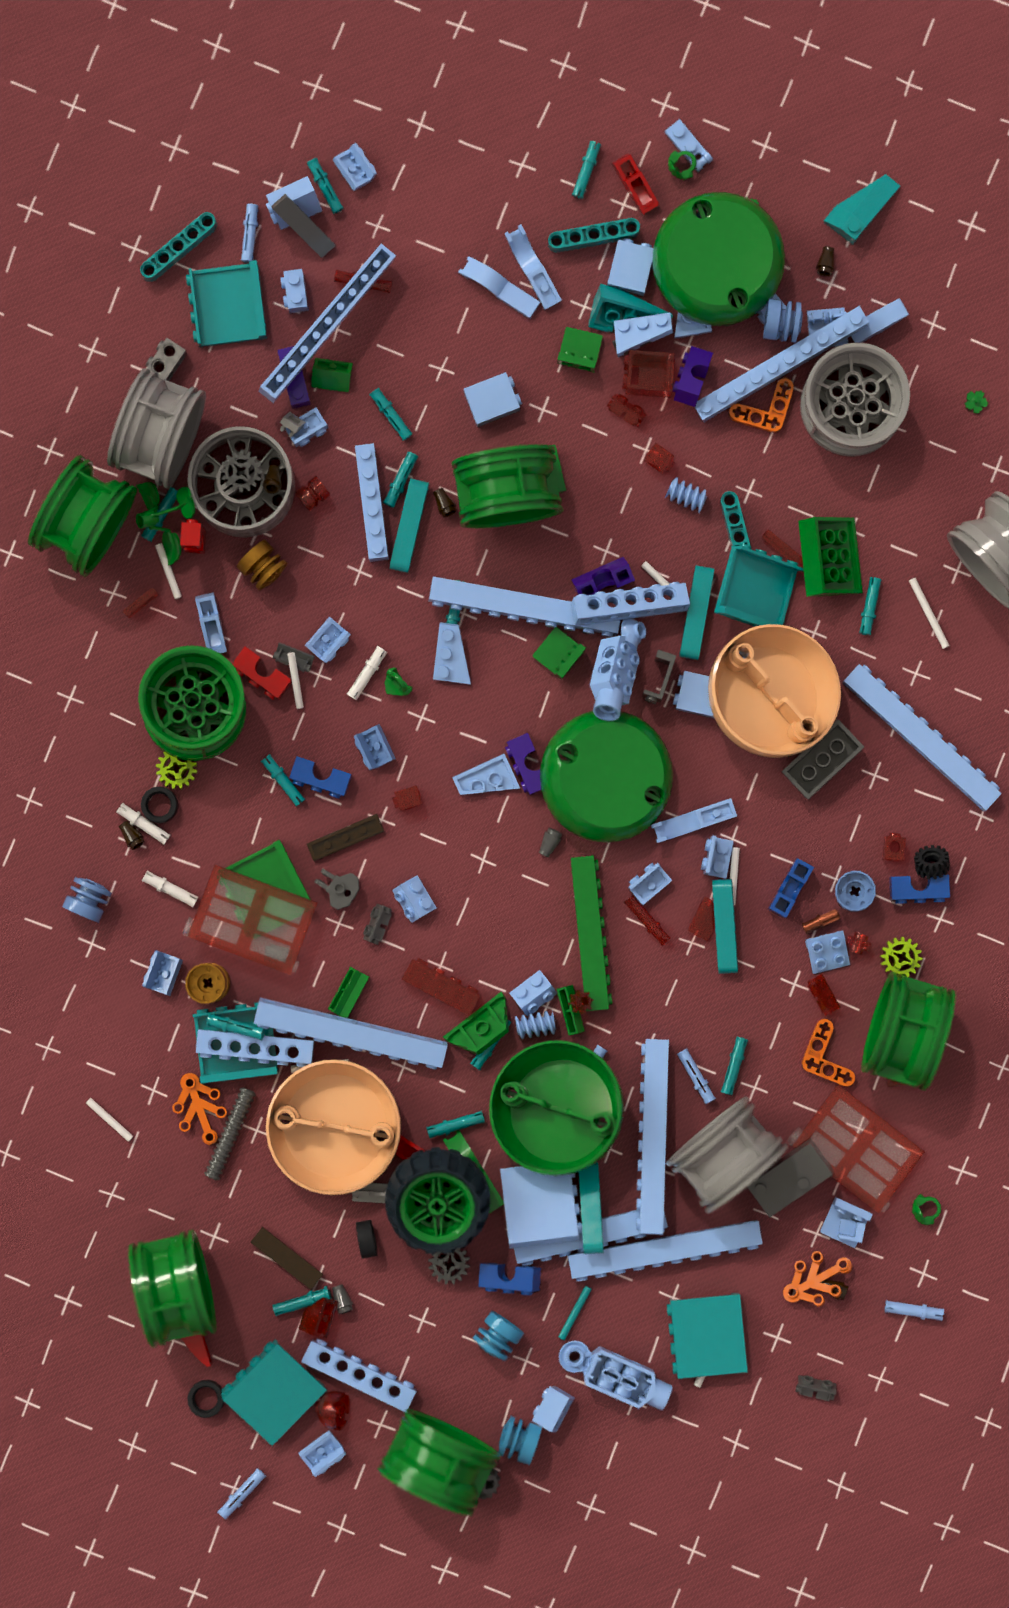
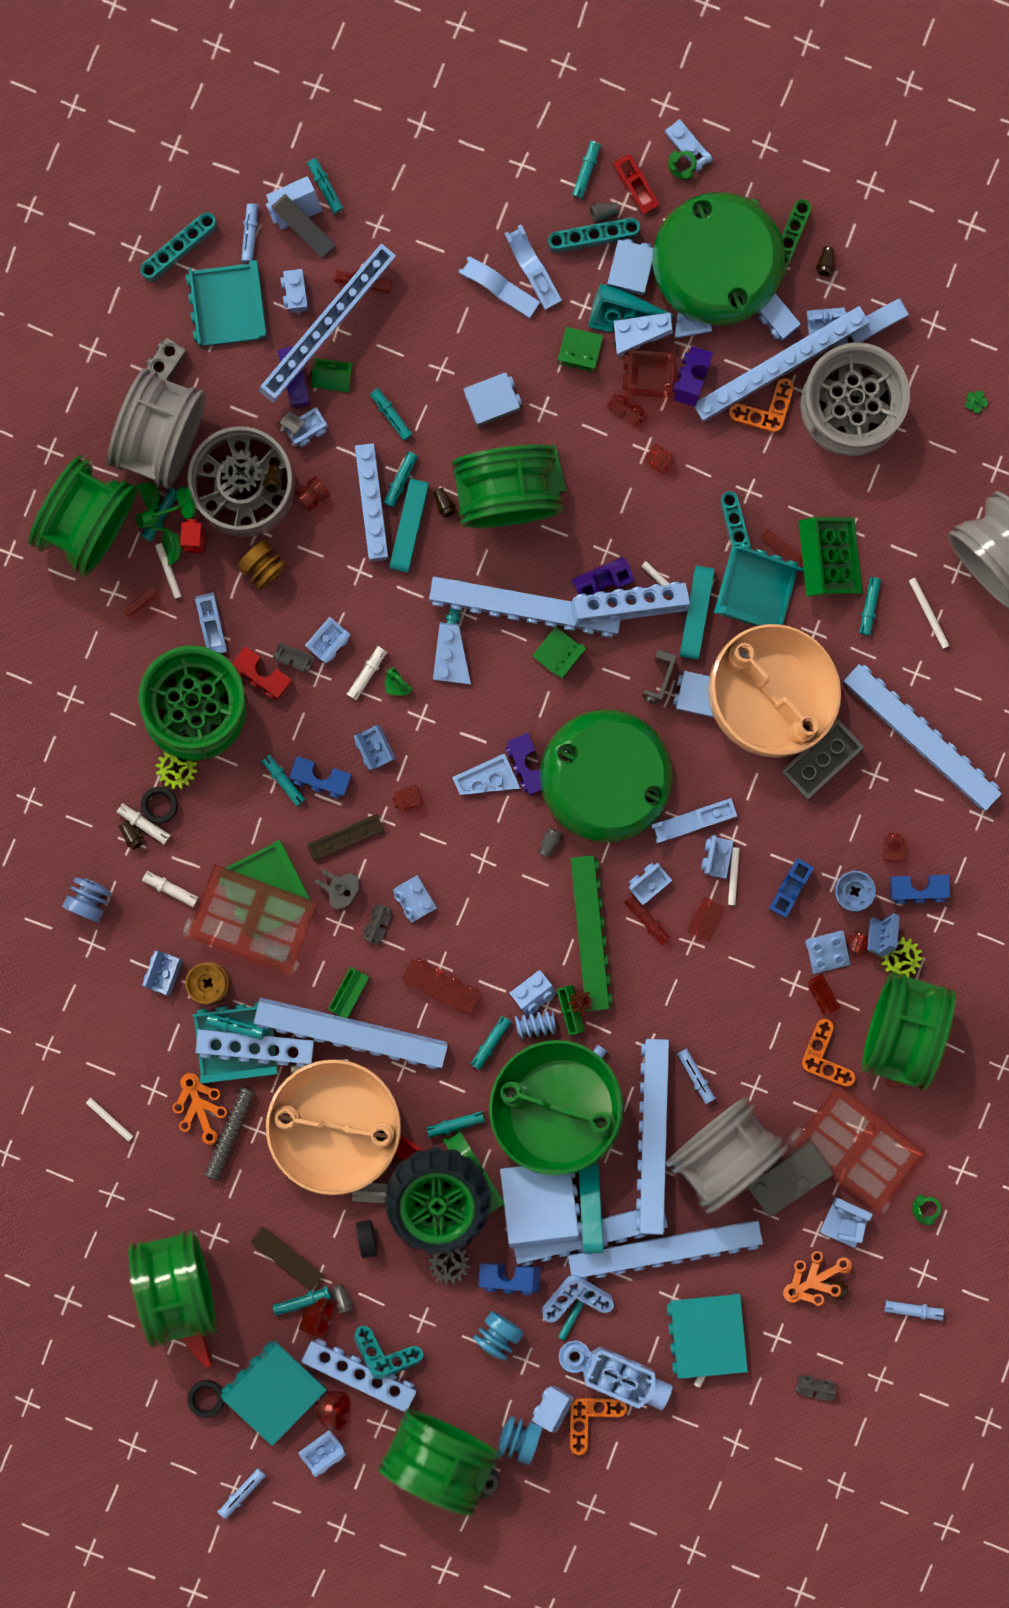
white bar [287,652,304,709] -> none
light blue bracket [332,143,377,191] -> none
green wing [443,992,509,1055] -> none
light blue brick [590,618,646,721] -> none
light blue piece [665,477,707,514] -> none
teal beam [712,879,738,974] -> none
teal pin [721,1036,748,1095] -> none
medium blue wheel [763,298,803,343] -> none
copper axle [802,909,840,935] -> none
teal wedge [823,174,900,245] -> none
black tyre [914,845,950,880] -> none
none -> teal beam [354,1326,423,1379]
none -> light blue beam [542,1275,614,1322]
none -> orange beam [570,1397,627,1455]
none -> dark grey cone [590,202,619,222]
none -> green beam [779,199,811,286]
none -> medium blue bracket [867,913,900,957]

